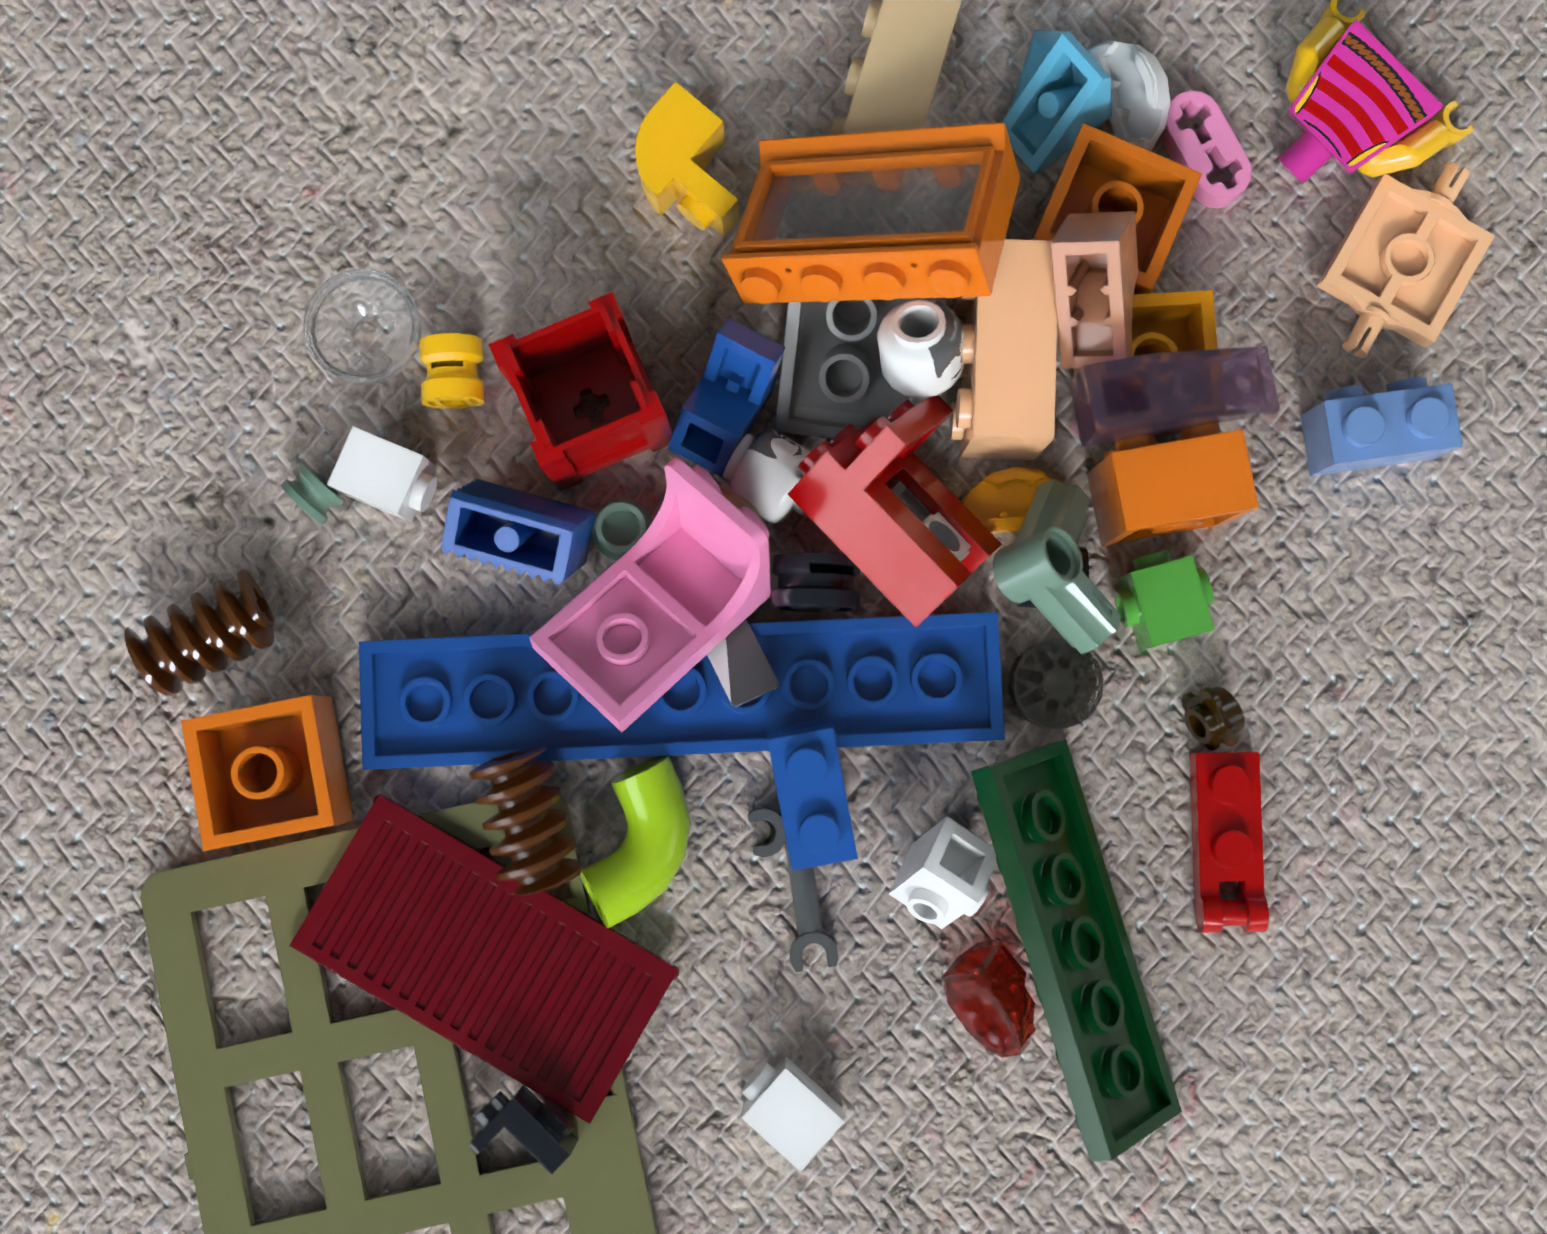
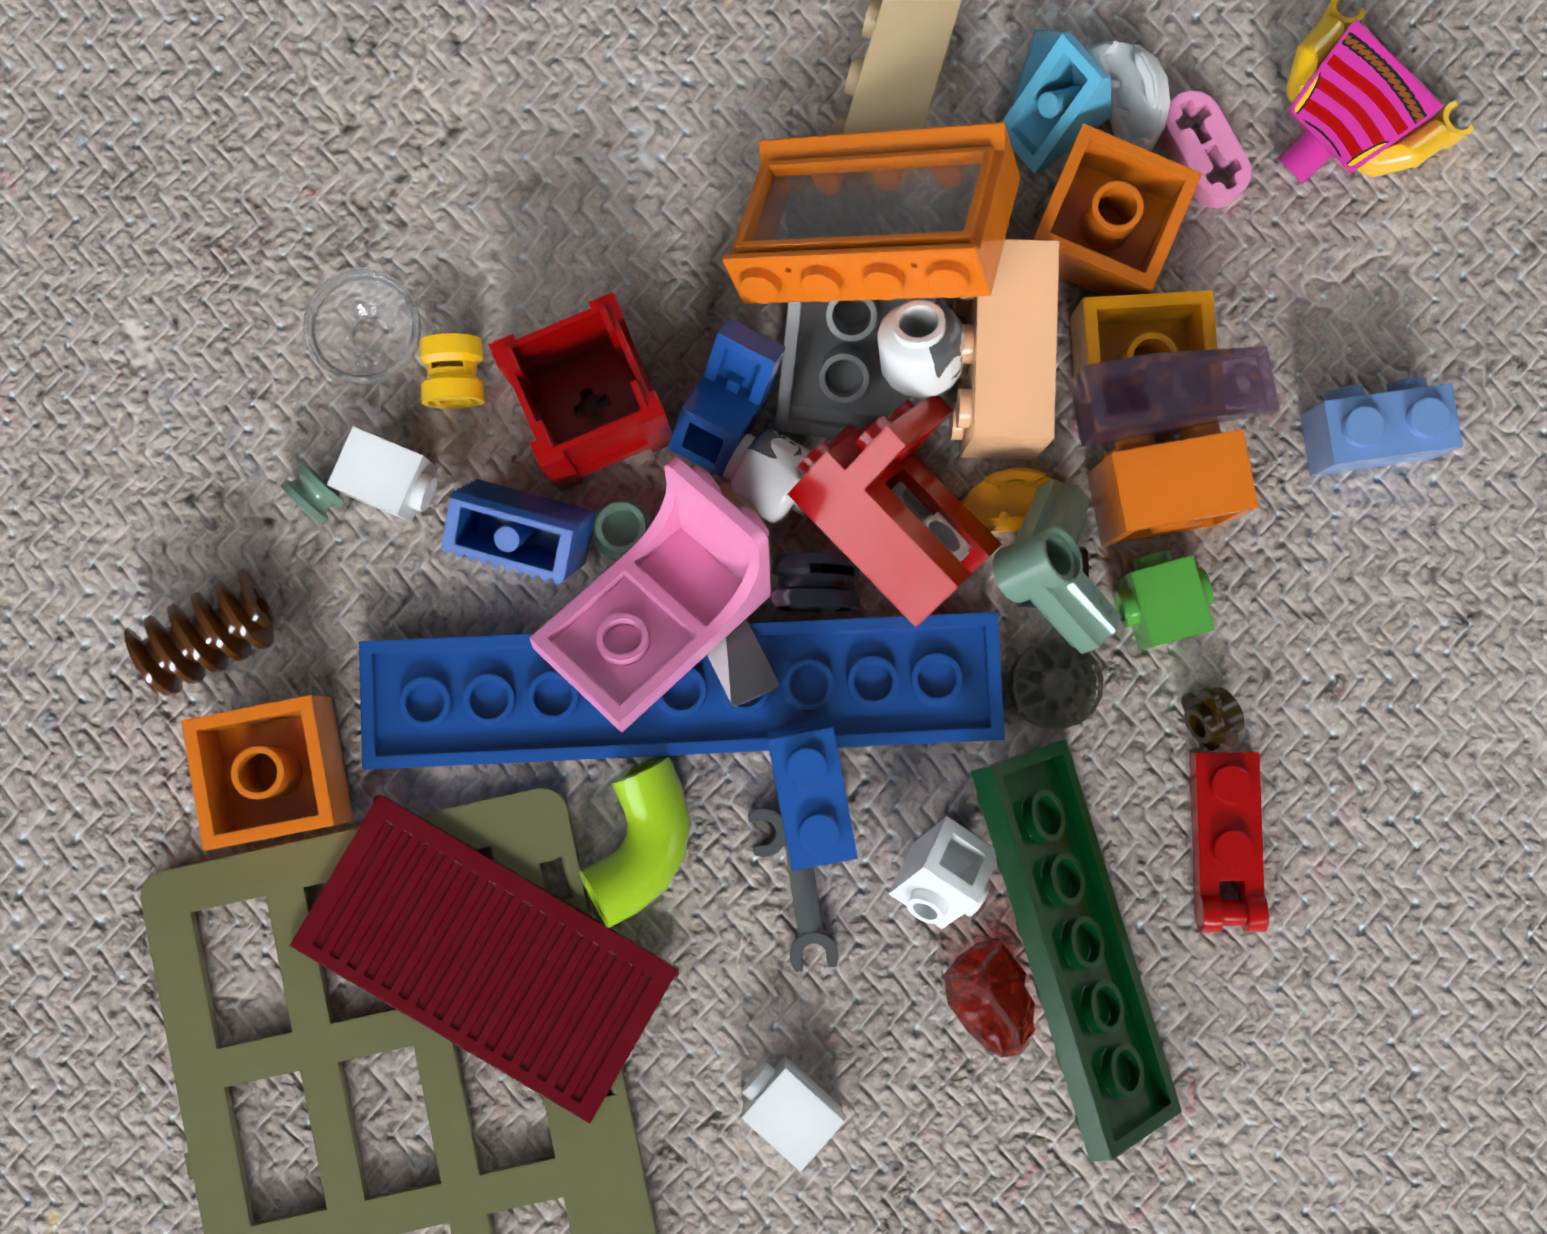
black bracket [467,1085,579,1175] -> none
reddish brown piece [469,747,582,895] -> none
yellow brick [635,81,740,237] -> none
nougat arch [1051,211,1139,369] -> none
light nougat plate [1316,162,1495,358] -> none

